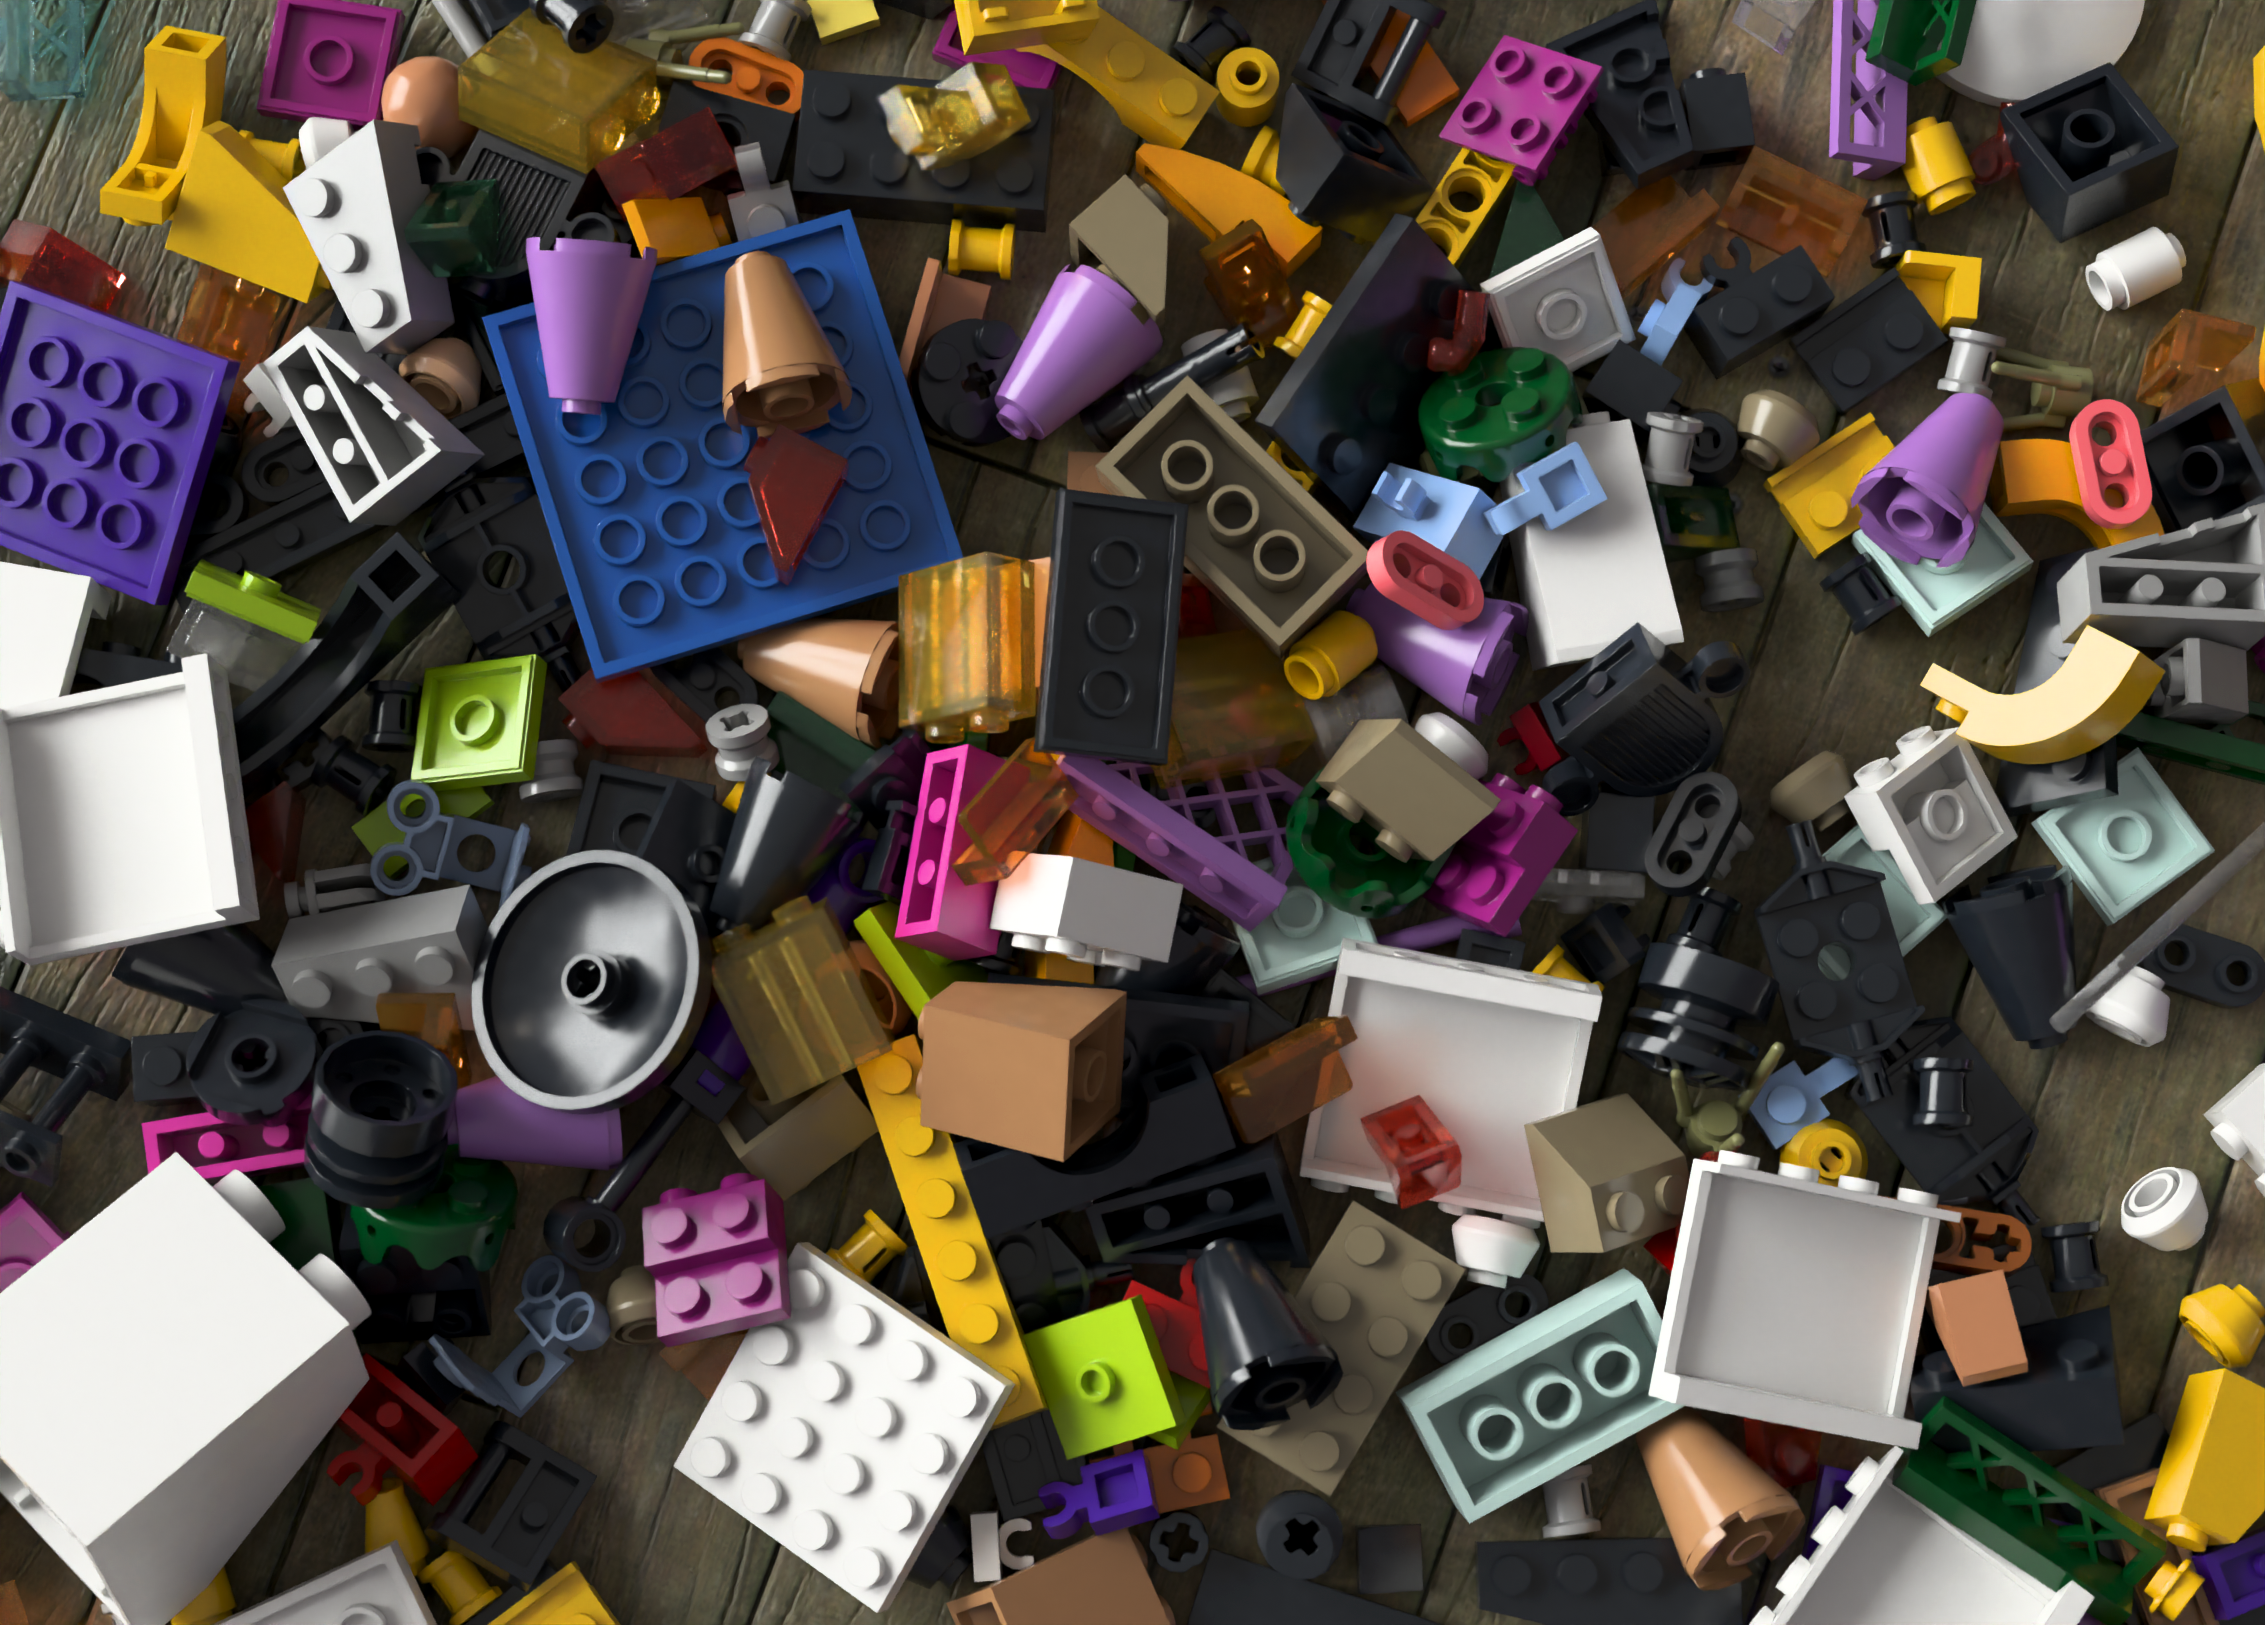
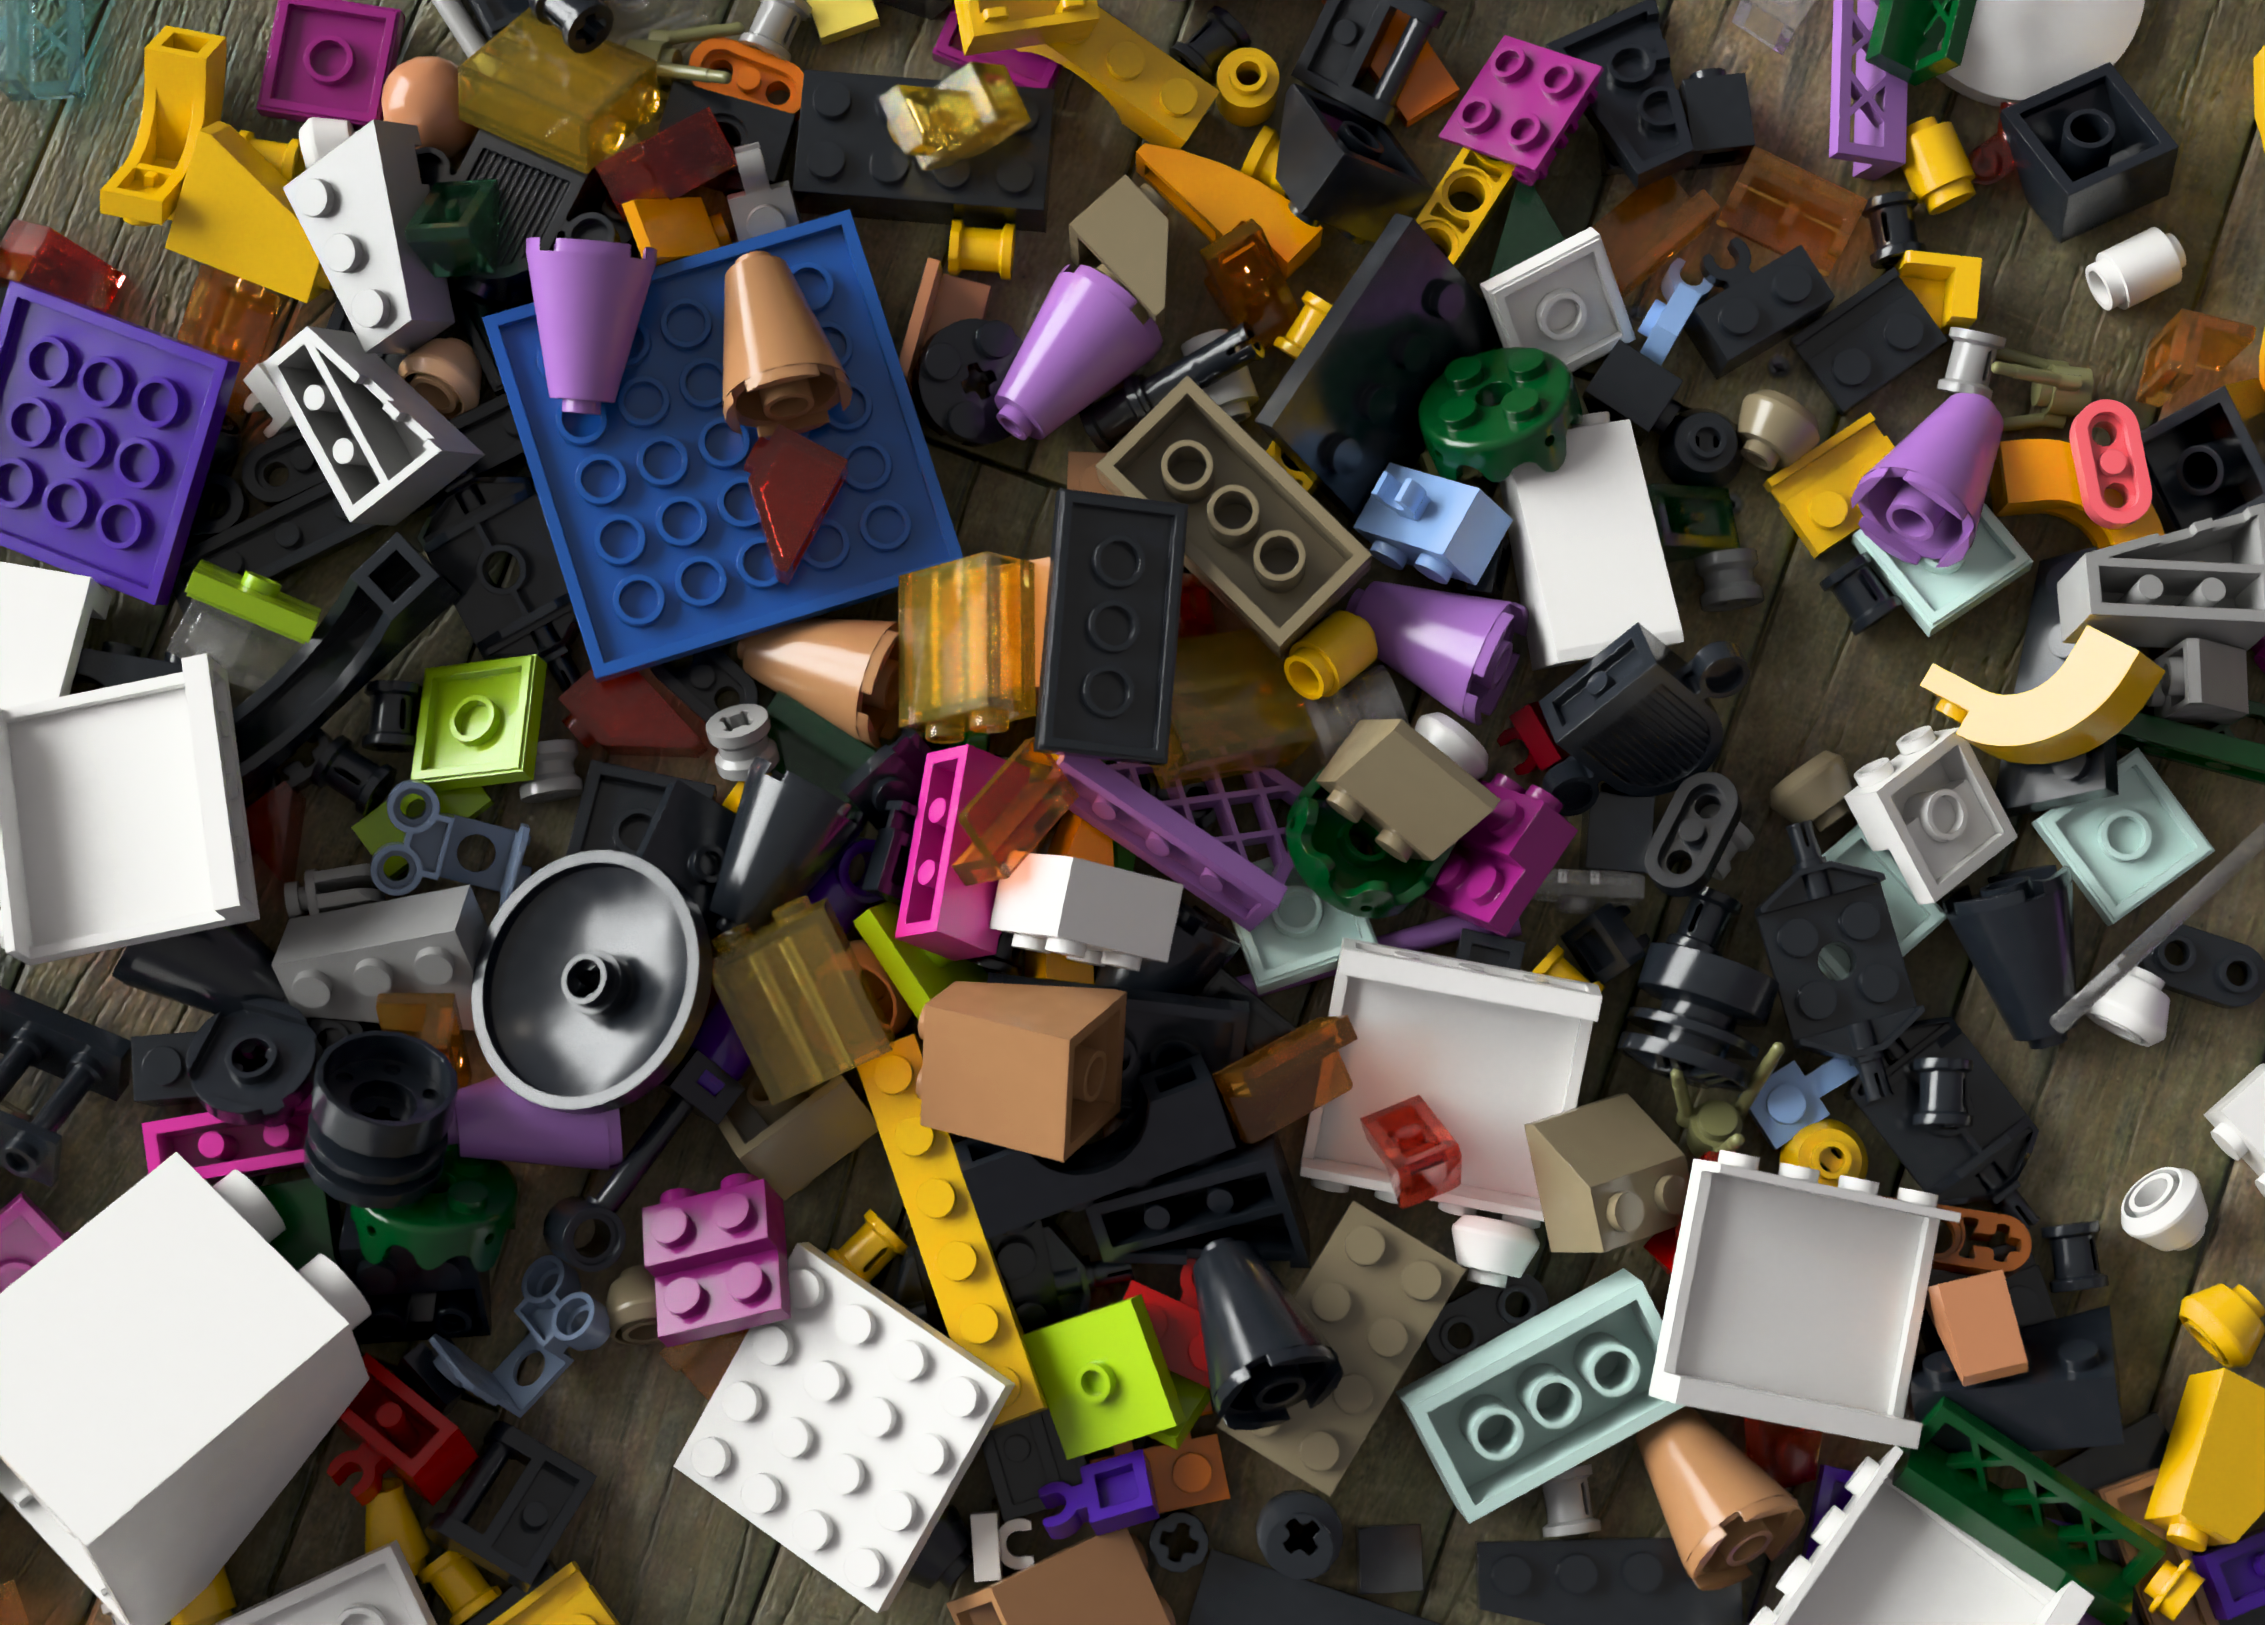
coral plate [1366,530,1484,630] -> none
clear red arm [1427,289,1491,376] -> none
light blue plate [1483,442,1608,536] -> none
light grey bush [1641,412,1704,486] -> none

